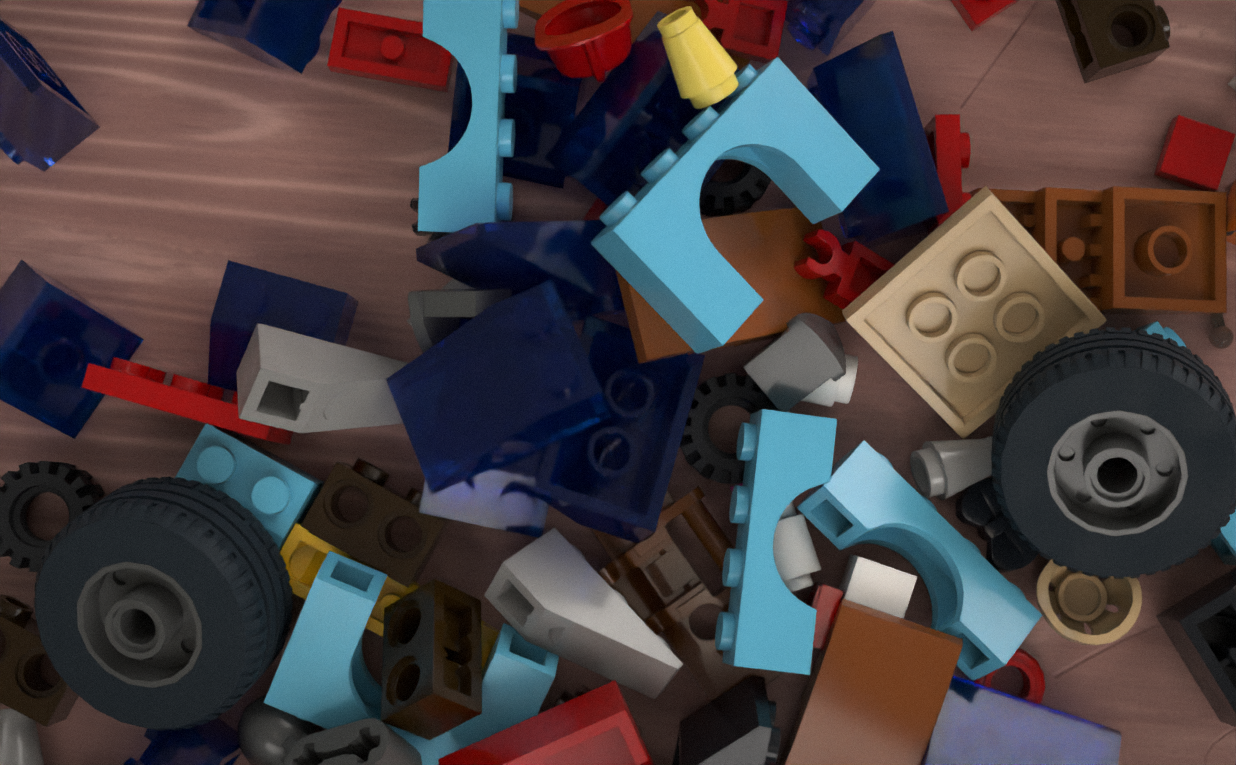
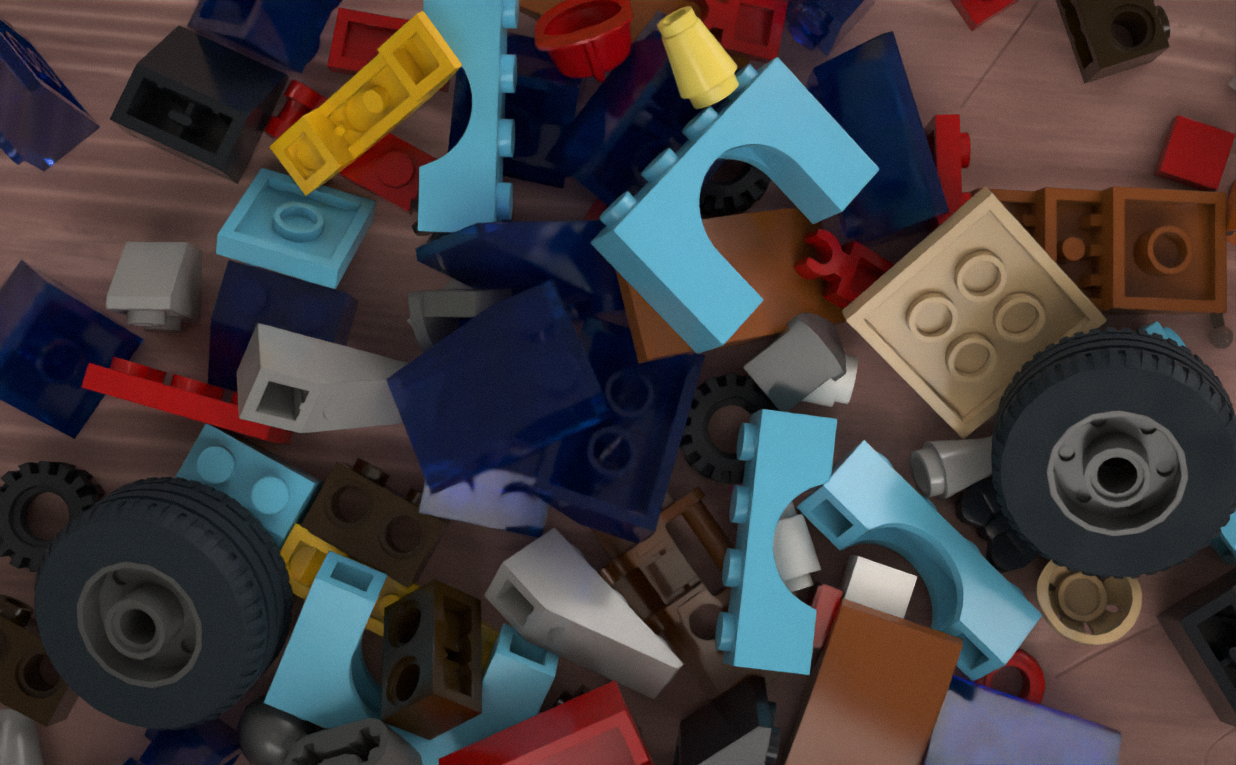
none -> light grey slope [106,242,202,333]
none -> black slope [110,25,289,184]
none -> medium azure plate [216,168,376,289]
none -> red plate [263,79,438,215]
none -> yellow slope [269,11,462,196]

